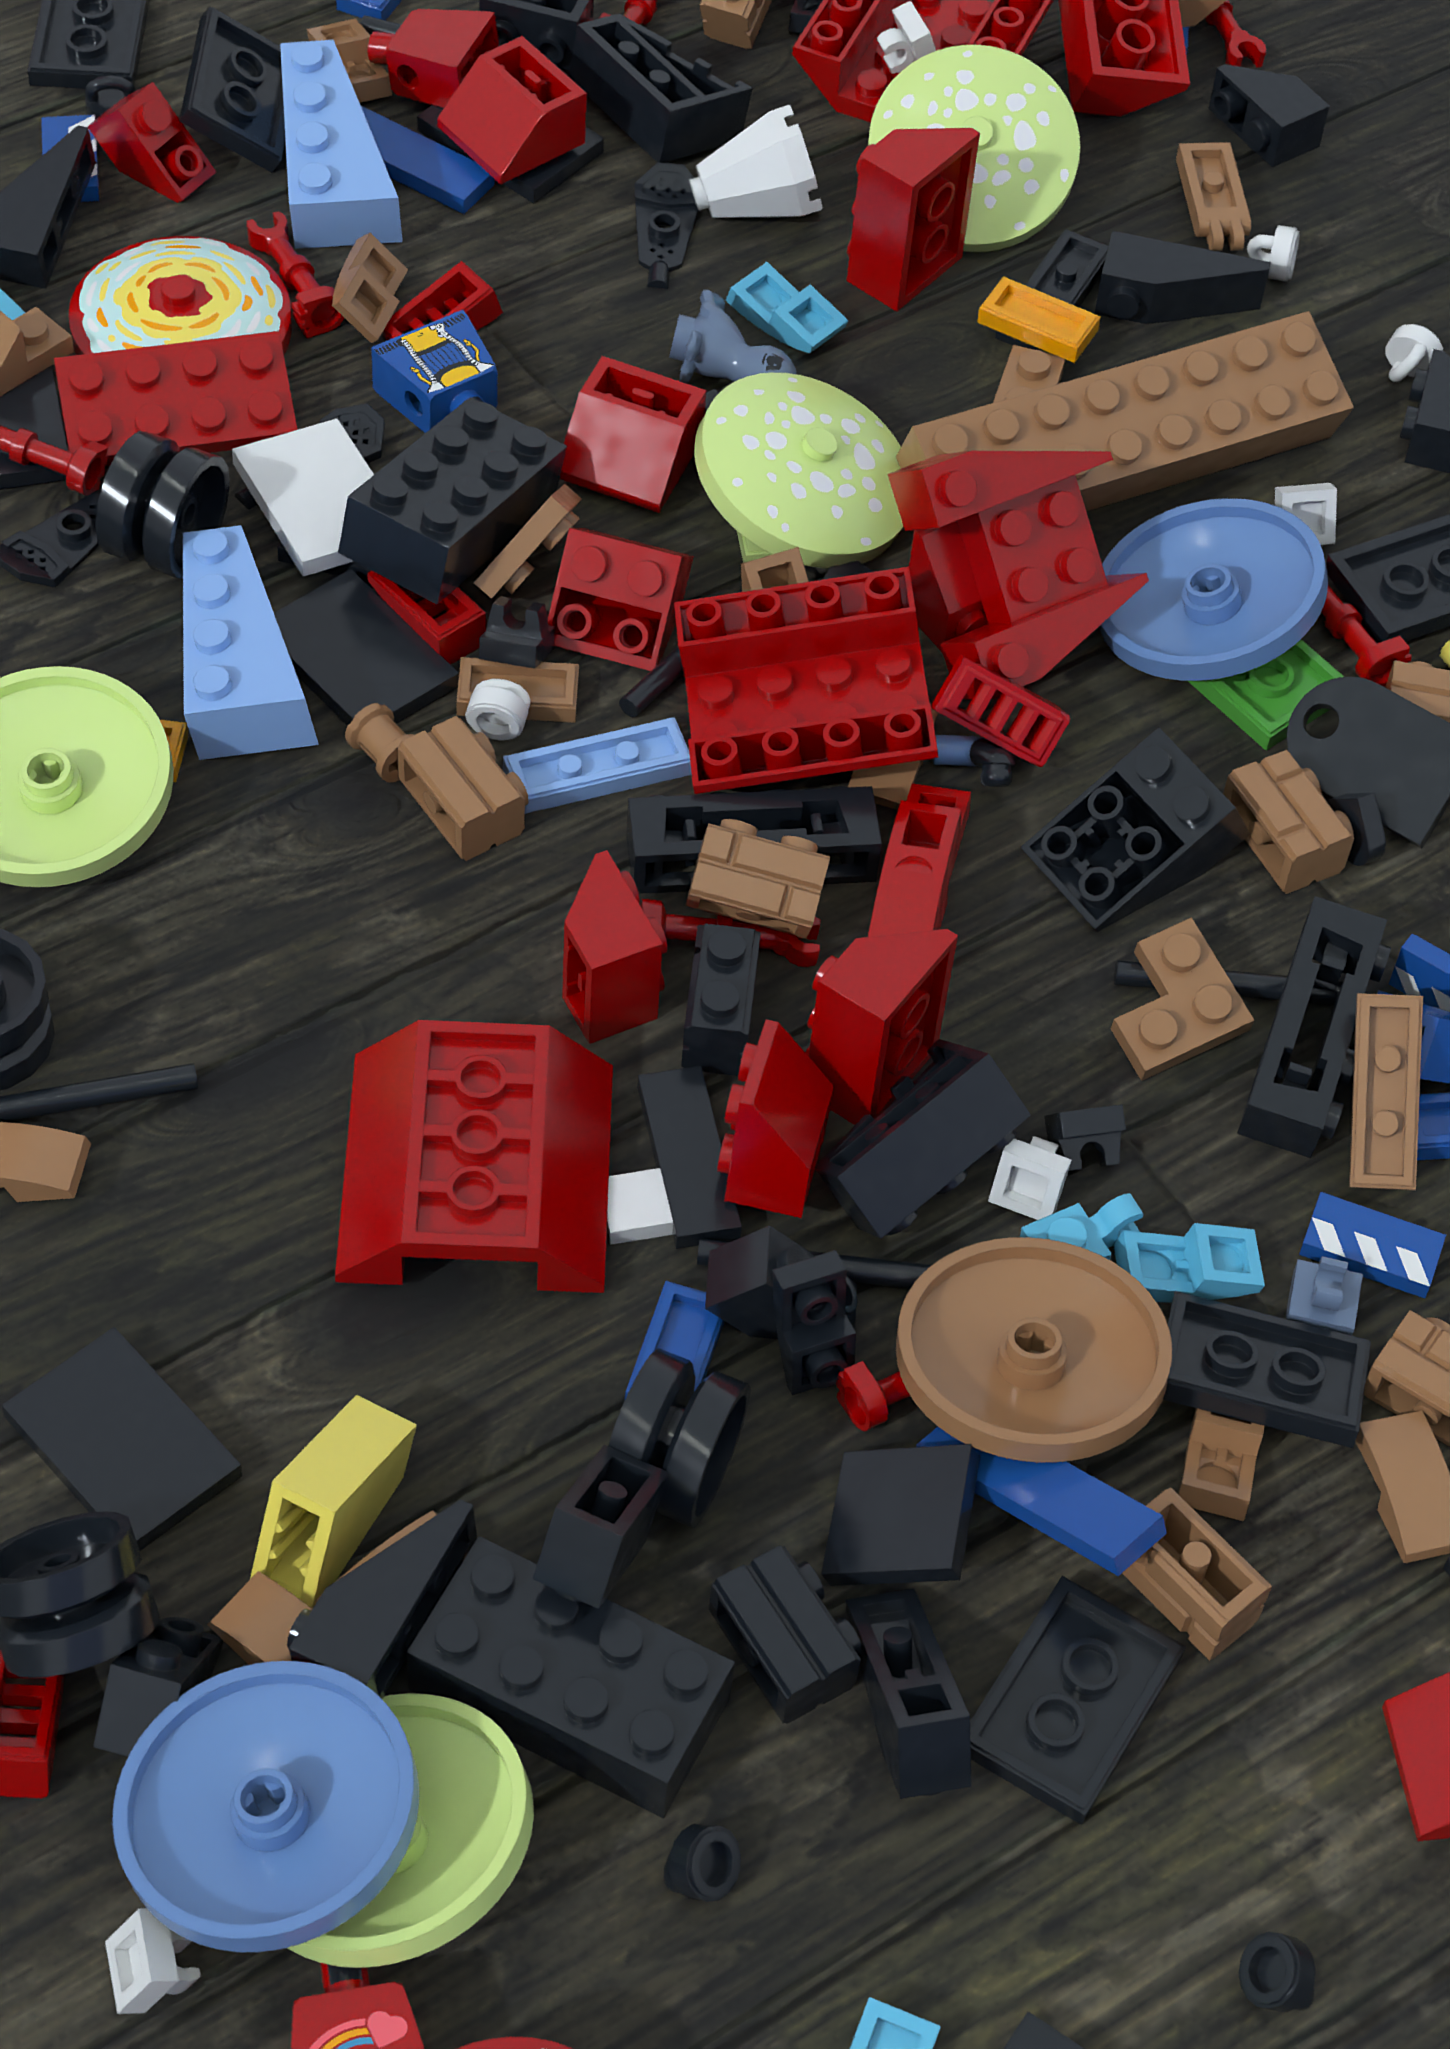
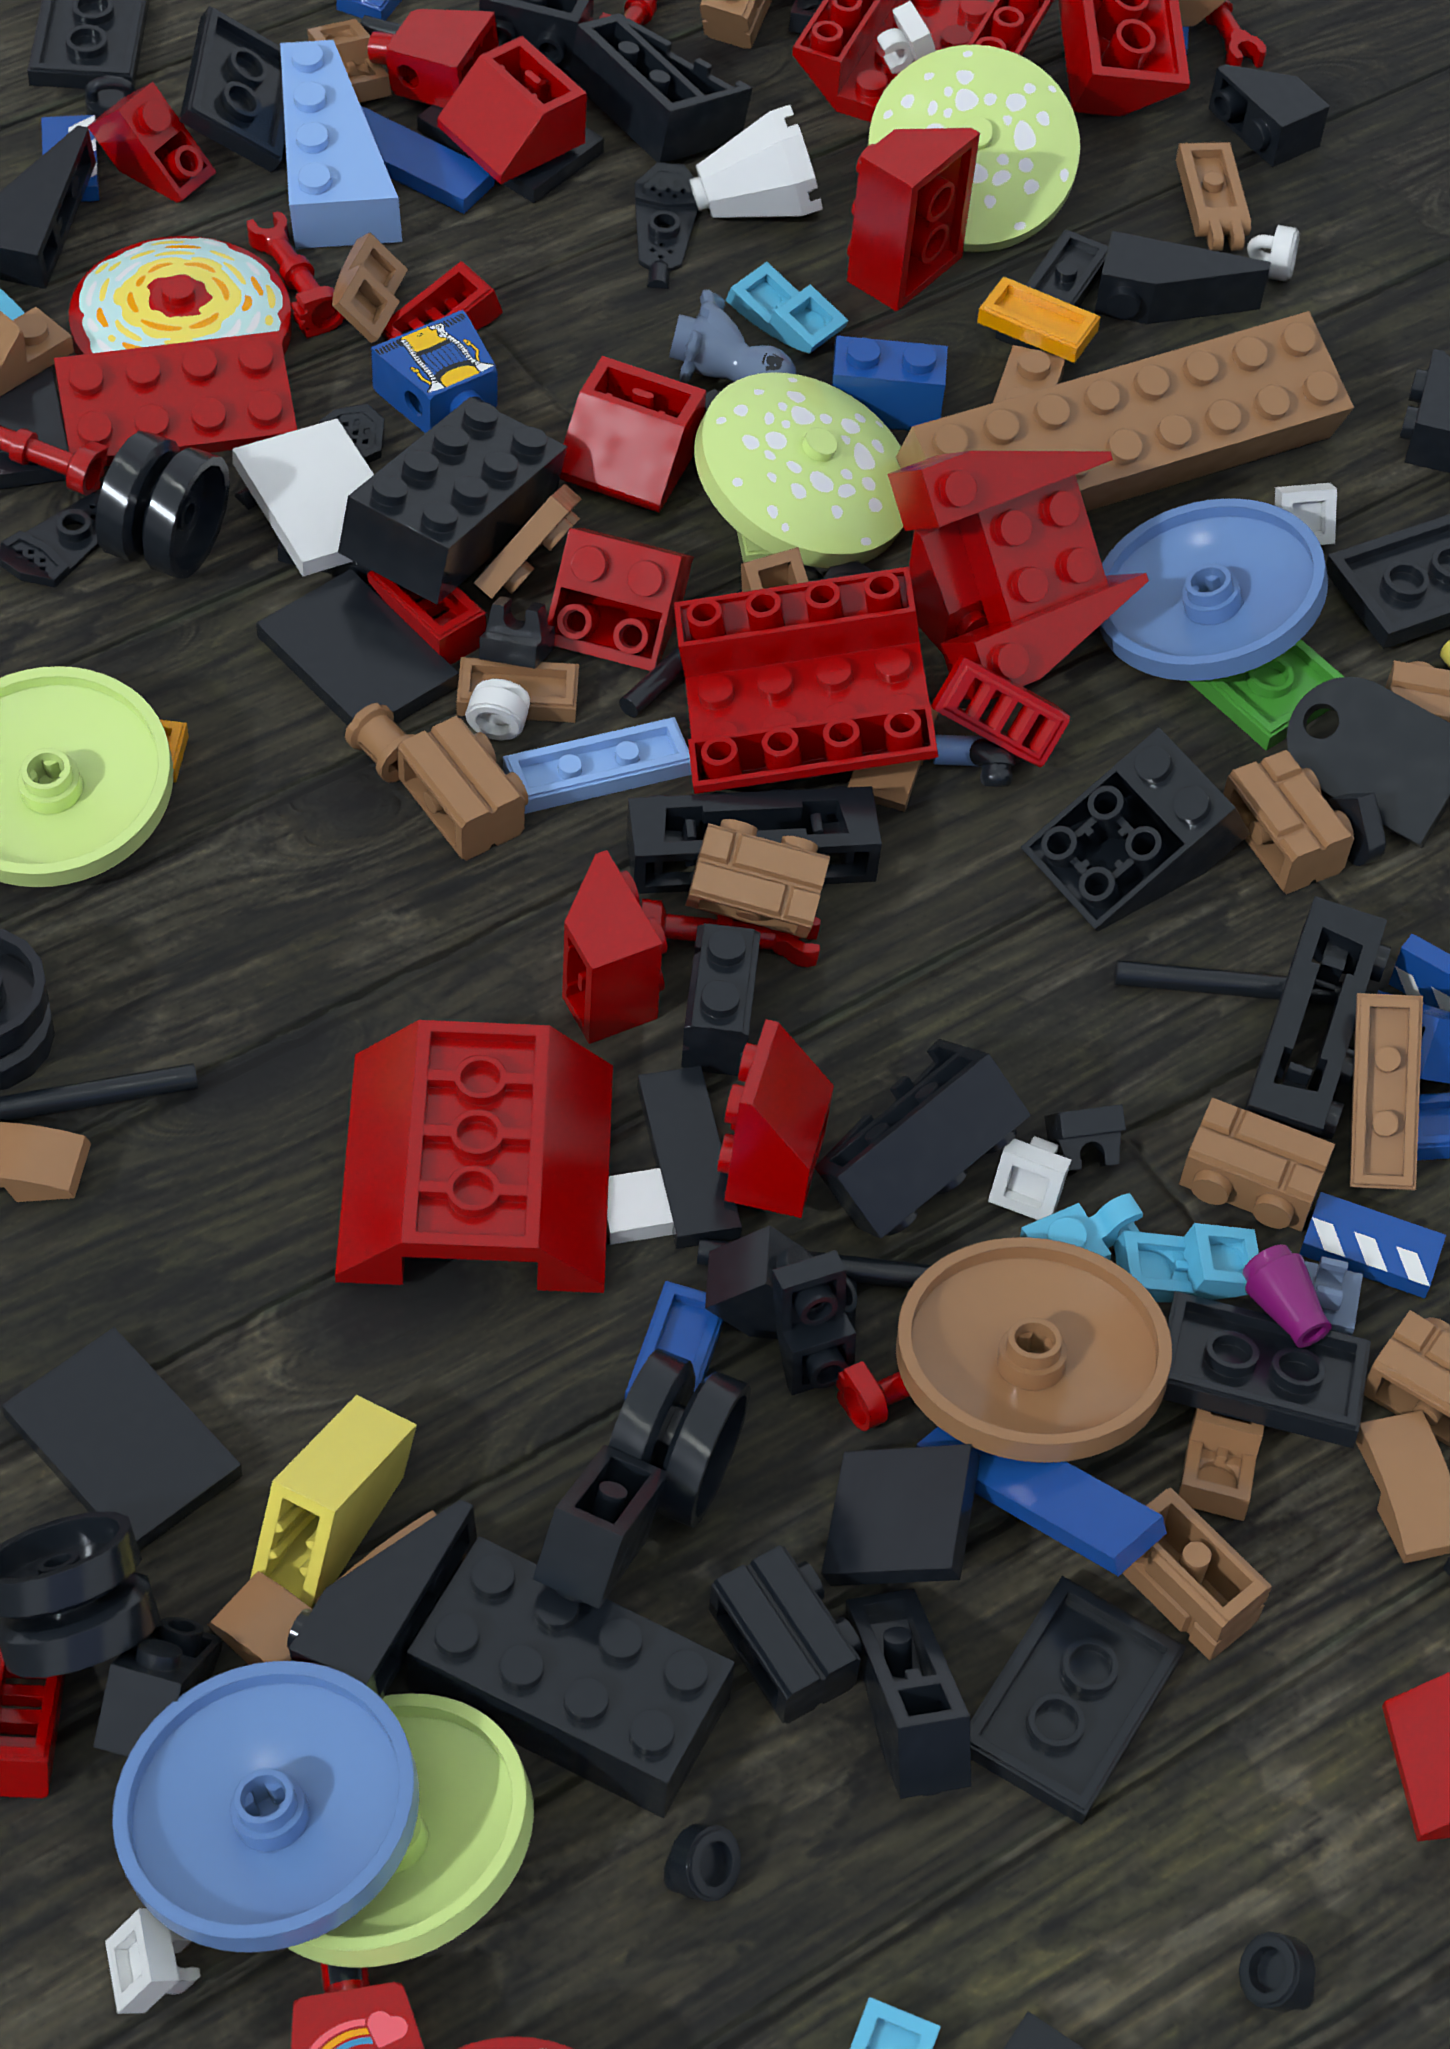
light blue wedge [183,525,319,760] -> none
red slope [805,929,958,1125] -> none
red slope [868,784,971,937] -> none
medium nougat plate [1111,917,1255,1081] -> none
red piece [1321,584,1412,687] -> none
white tile [1385,324,1443,382] -> none
none -> blue slope [832,336,948,431]
none -> medium nougat brick [1179,1098,1335,1232]
none -> magenta cone [1242,1244,1332,1348]

